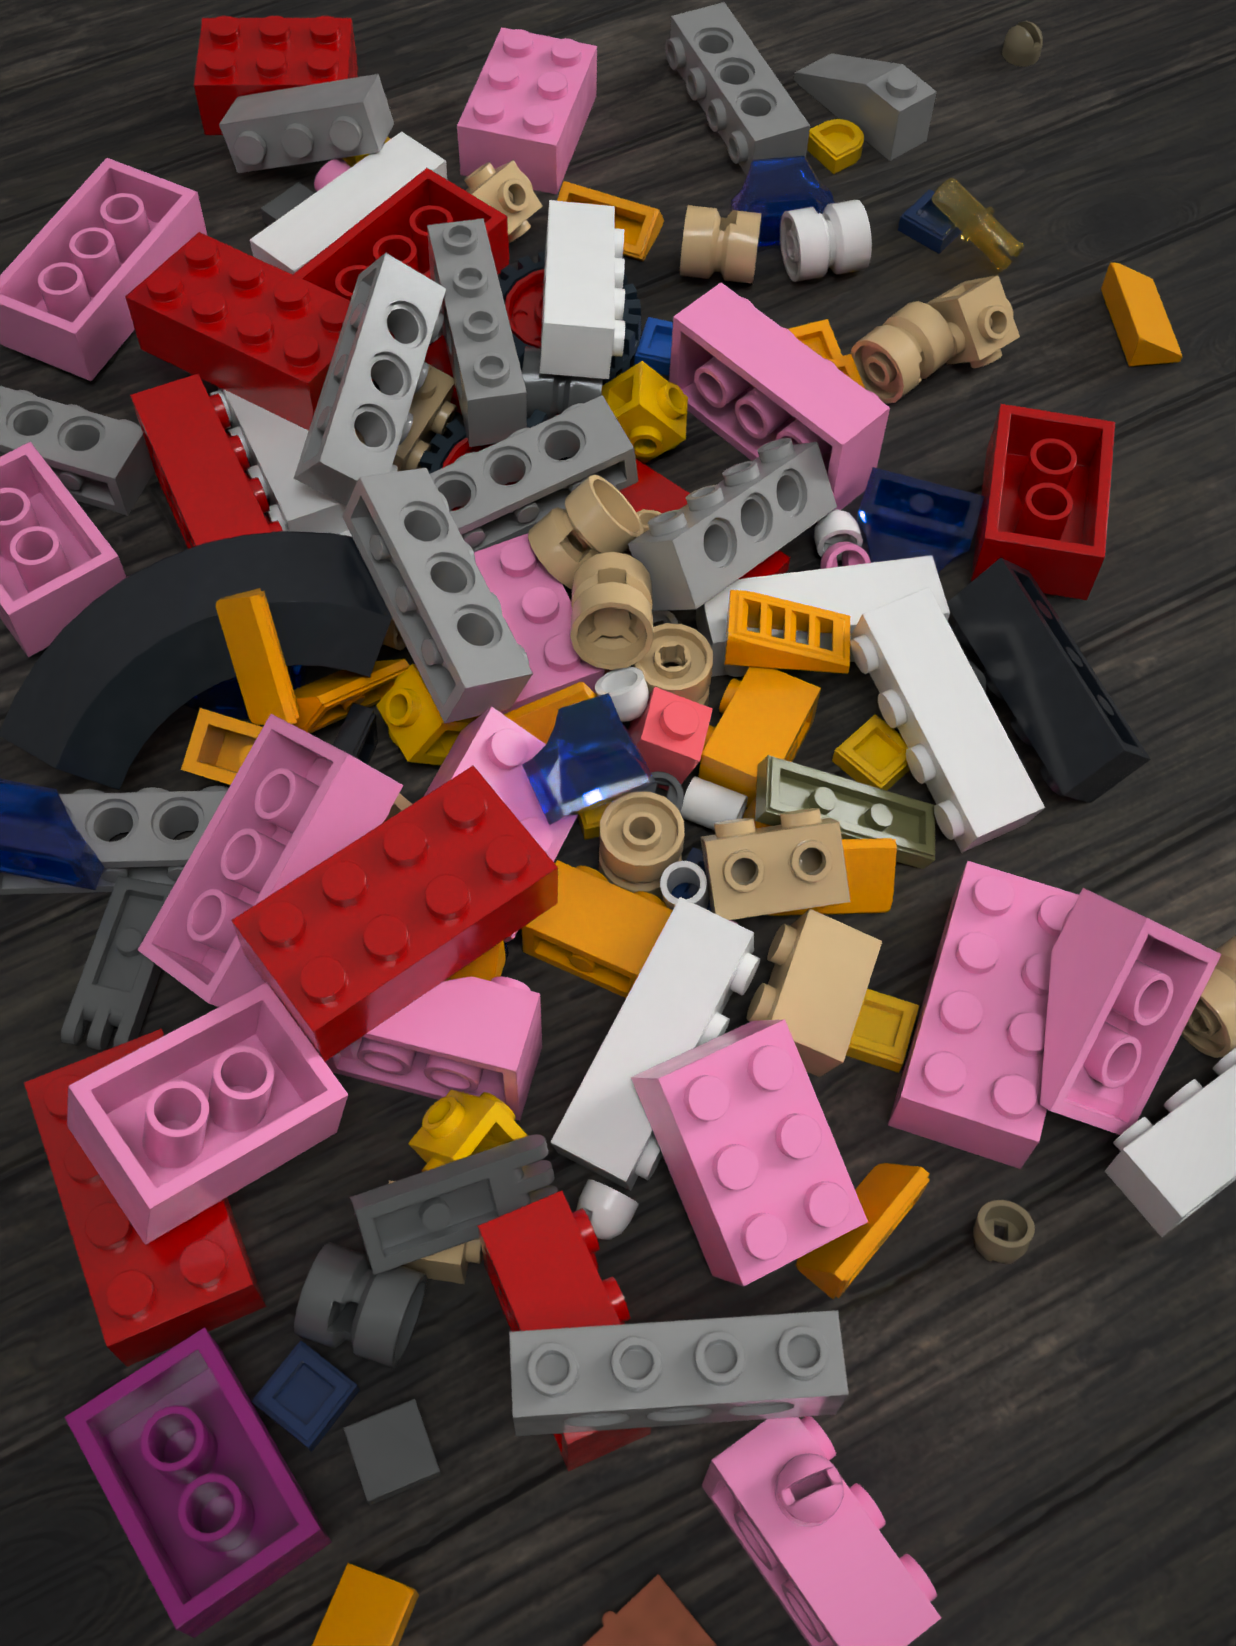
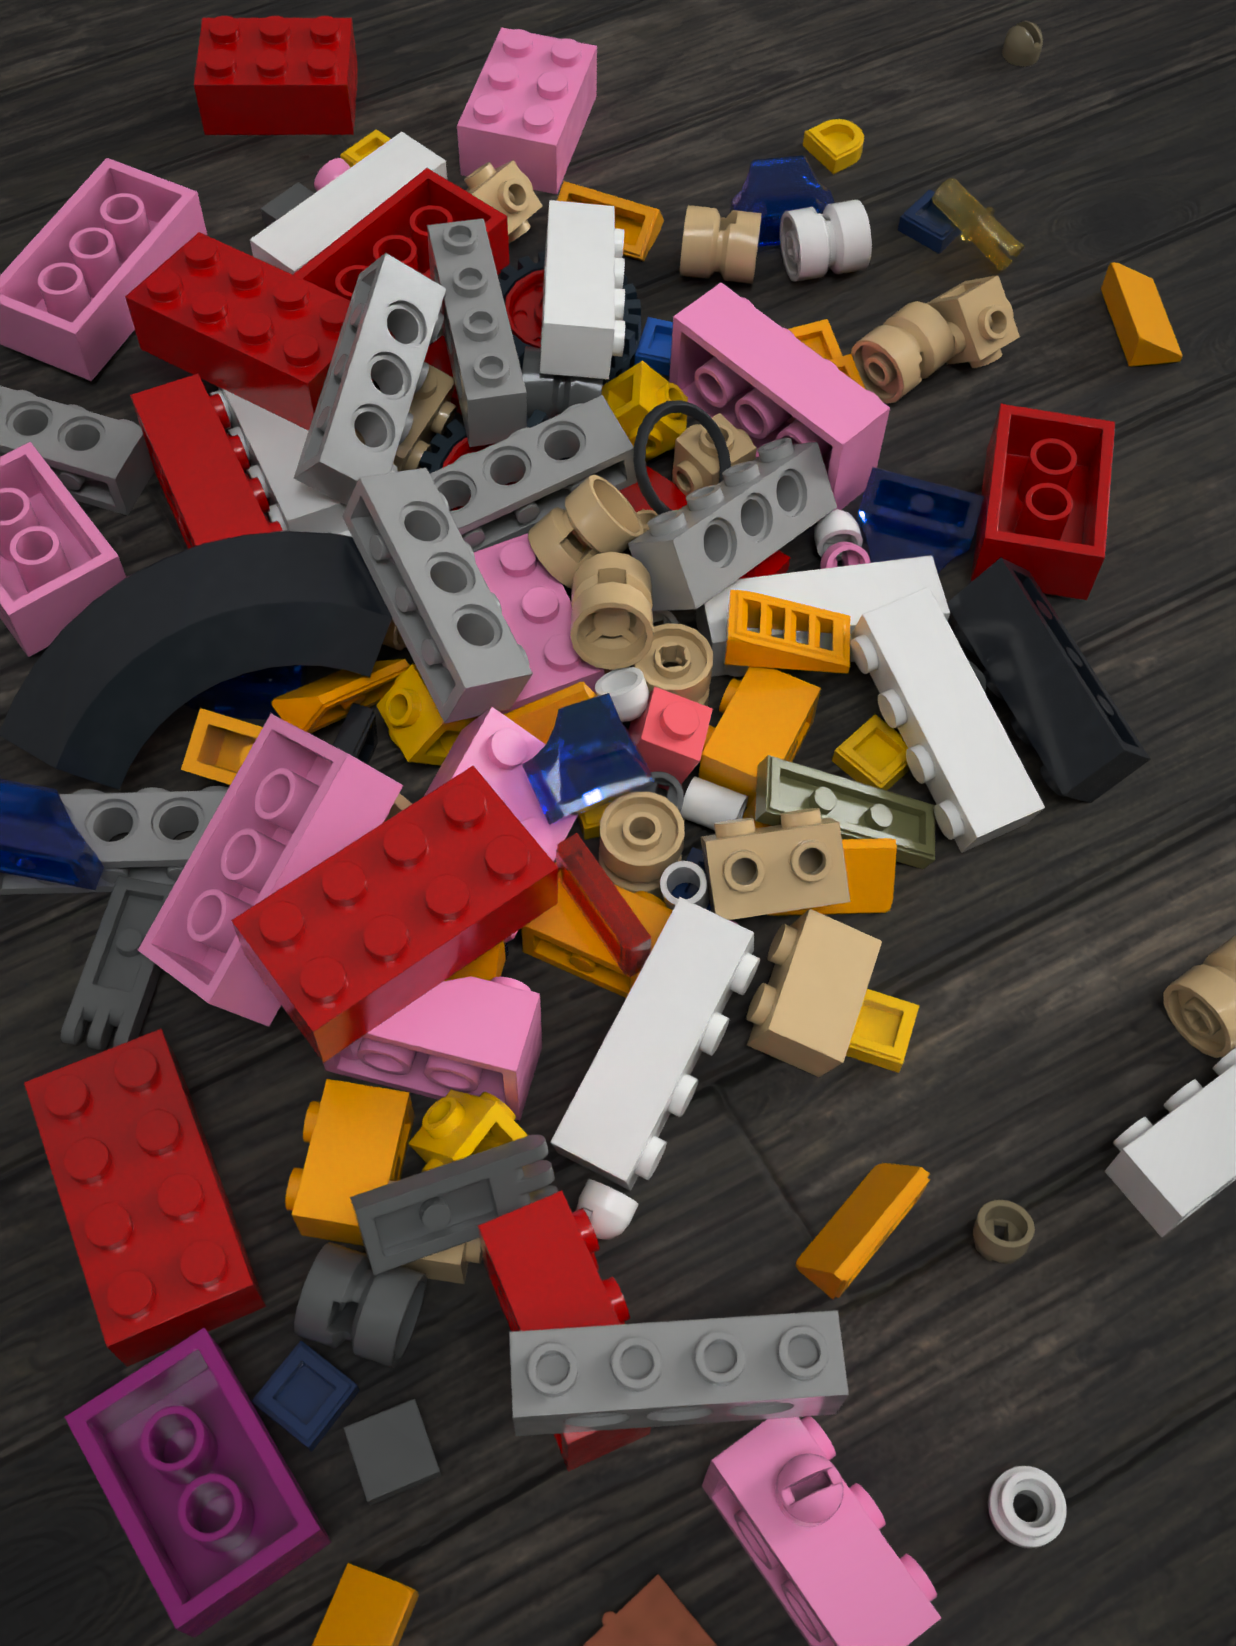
bright pink brick [67,982,348,1245] -> none
light orange slope [216,588,299,725] -> none
light grey brick [219,74,394,173] -> none
bright pink brick [631,1019,868,1286] -> none
light grey brick [665,2,810,182] -> none
light grey slope [794,53,937,161] -> none
bright pink brick [888,861,1079,1169] -> none
bright pink slope [1040,888,1222,1135] -> none
none -> light orange brick [285,1079,415,1246]
none -> clear red tile [556,833,652,978]
none -> black tyre [633,400,731,515]
none -> tan brick [672,413,757,496]
none -> white plate [988,1466,1067,1548]

